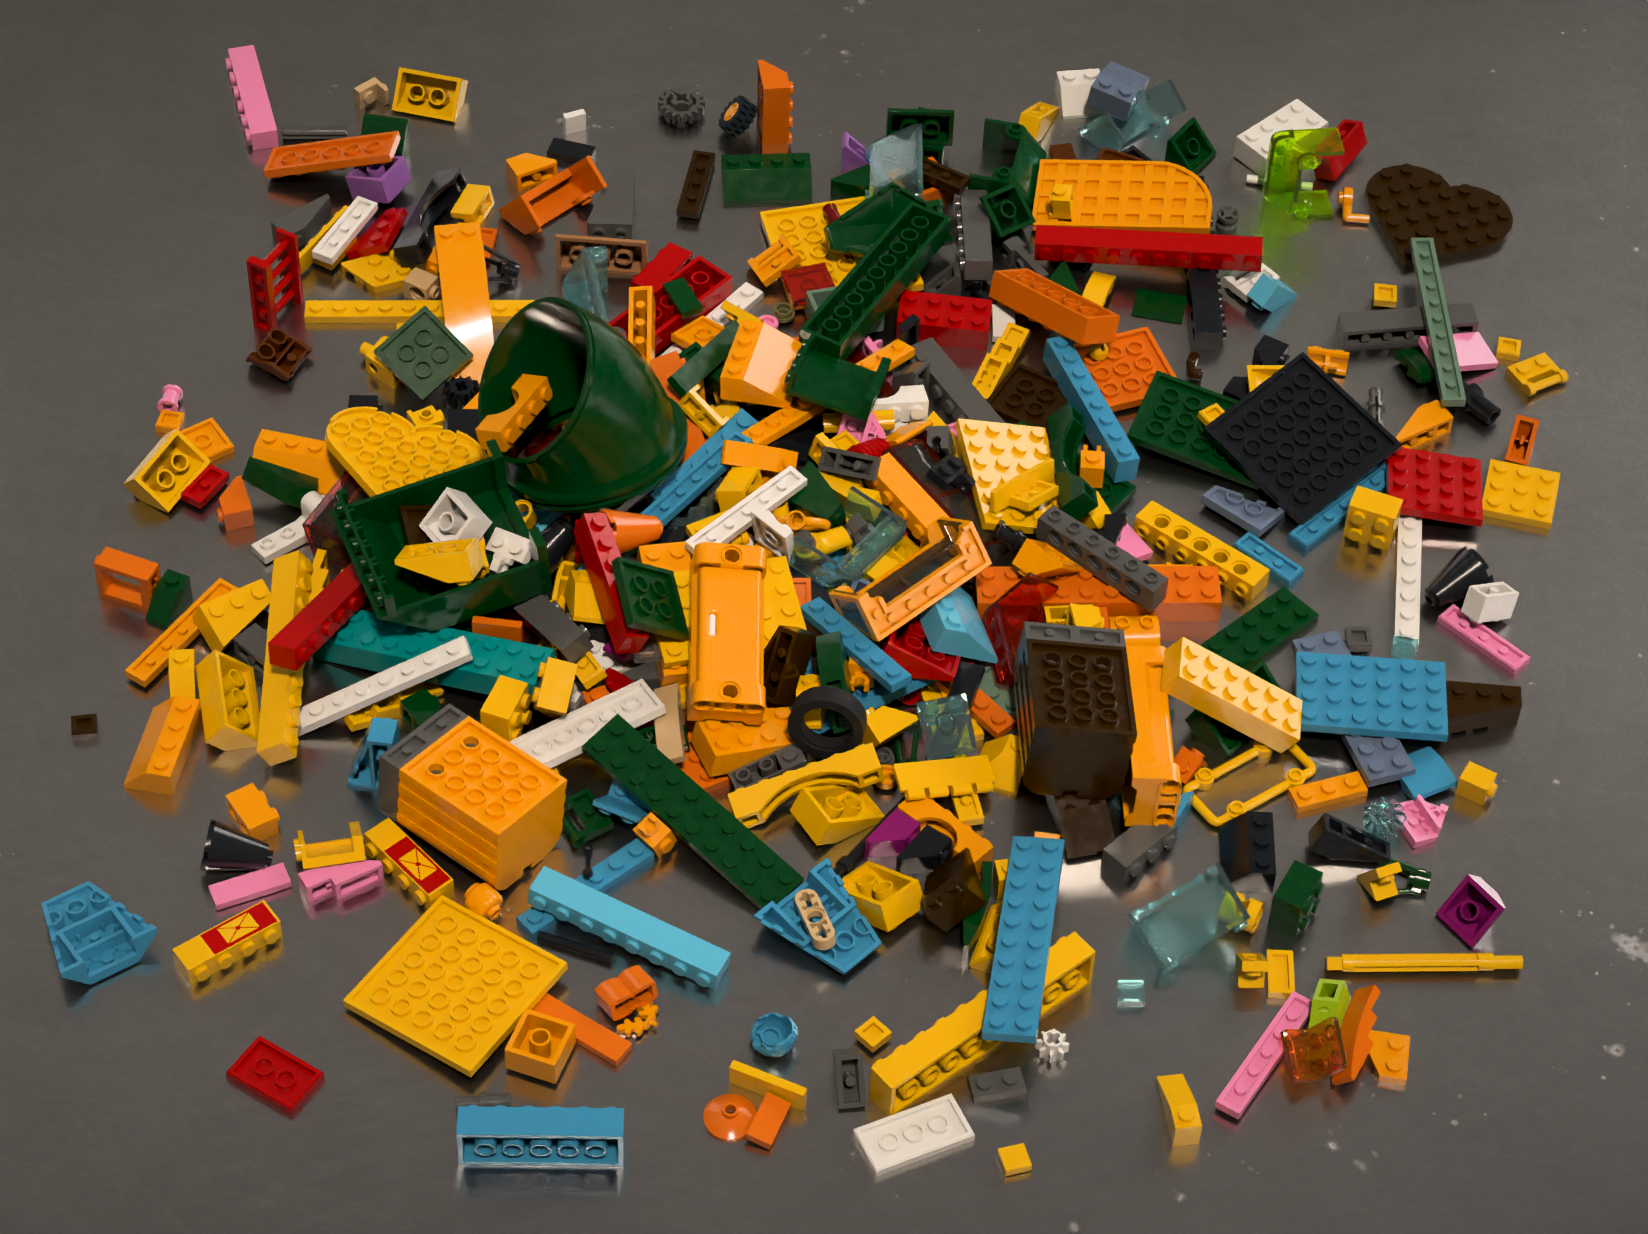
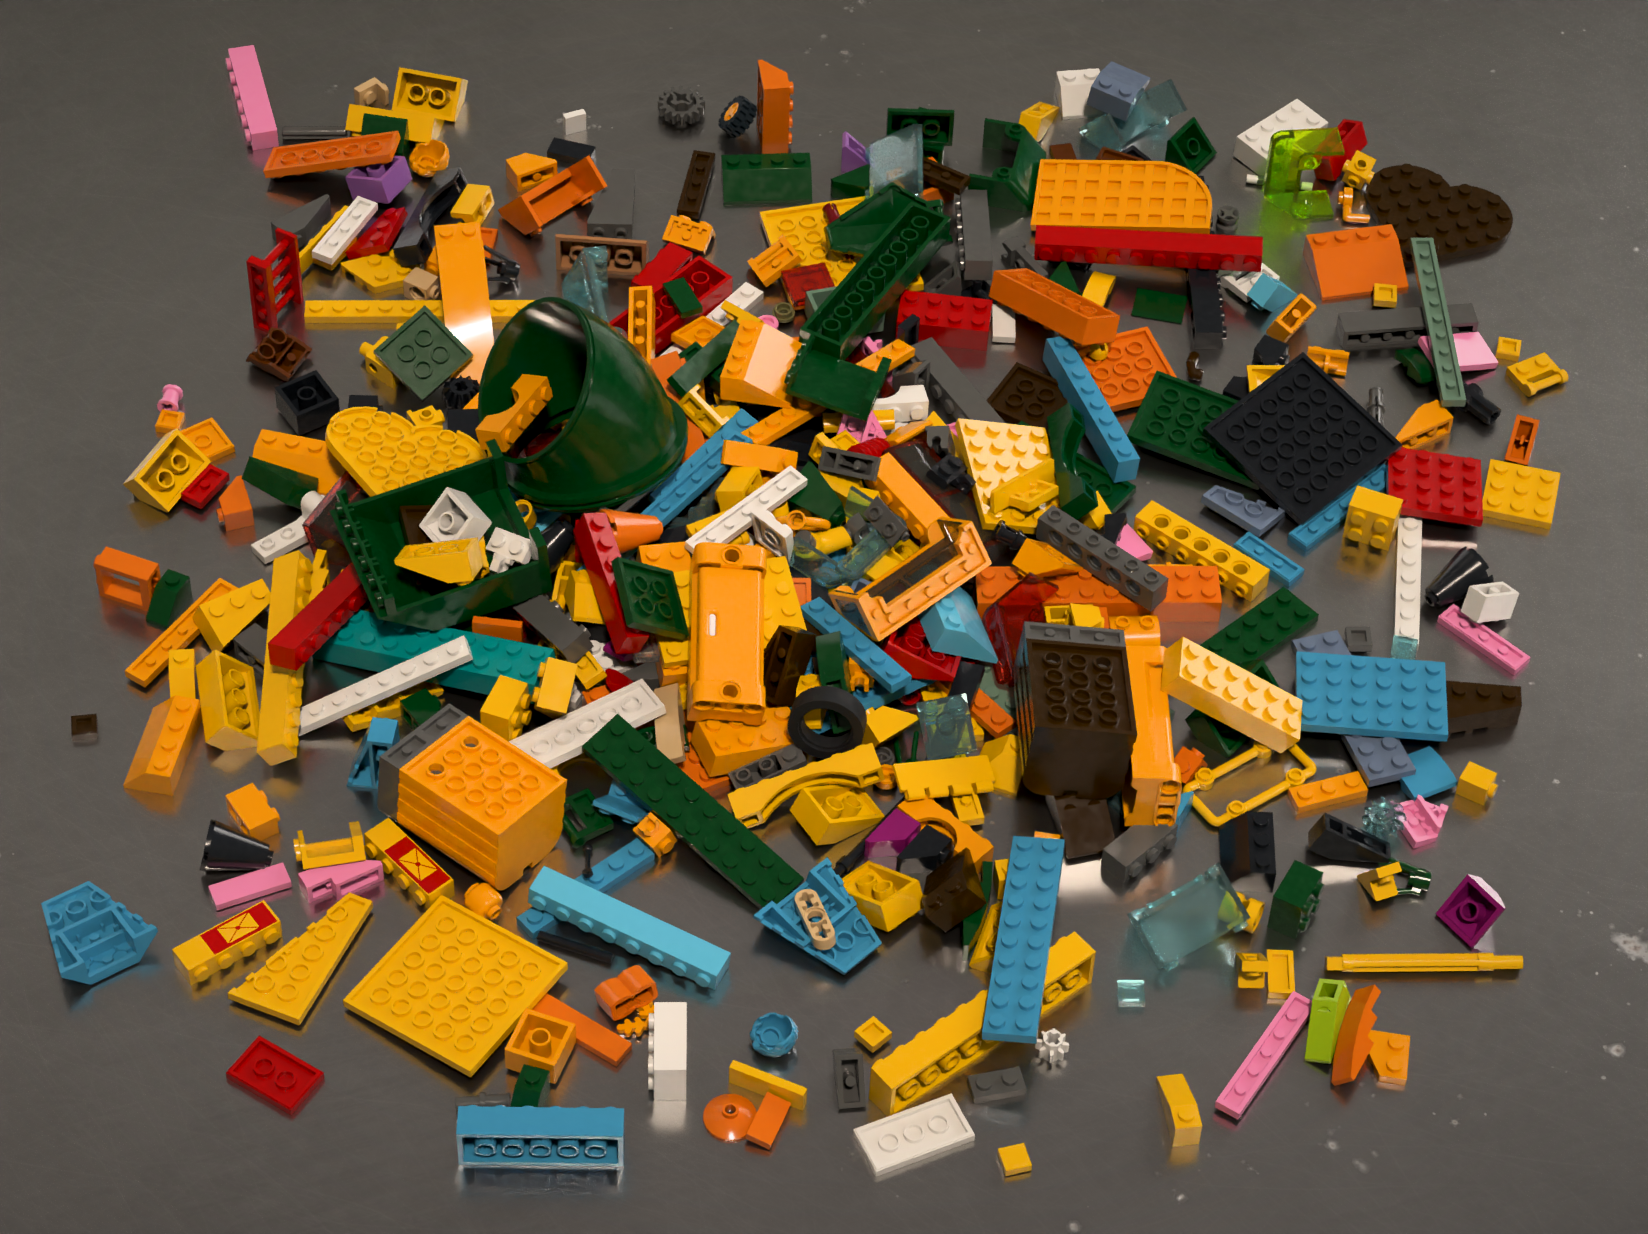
yellow slope [972,322,1030,400] -> none
dark green slope [979,182,1036,238] -> none
yellow brick [1049,184,1075,219] -> none
light orange brick [1079,445,1105,488] -> none
yellow tile [1197,403,1225,426] -> none
clear orange bracket [1280,1017,1347,1084] -> none
none -> yellow wing [227,893,373,1026]
none -> black brick [274,370,340,436]
none -> yellow slope [345,104,444,146]
none -> light orange hair [409,139,450,177]
none -> dark green slope [510,1064,550,1107]
none -> white brick [648,1002,687,1100]
none -> light orange bracket [662,215,716,255]
none -> dark grey hinge [863,496,910,547]
none -> light orange brick [1266,293,1317,343]
none -> orange slope [1303,224,1409,301]
none -> yellow brick [1341,150,1376,190]

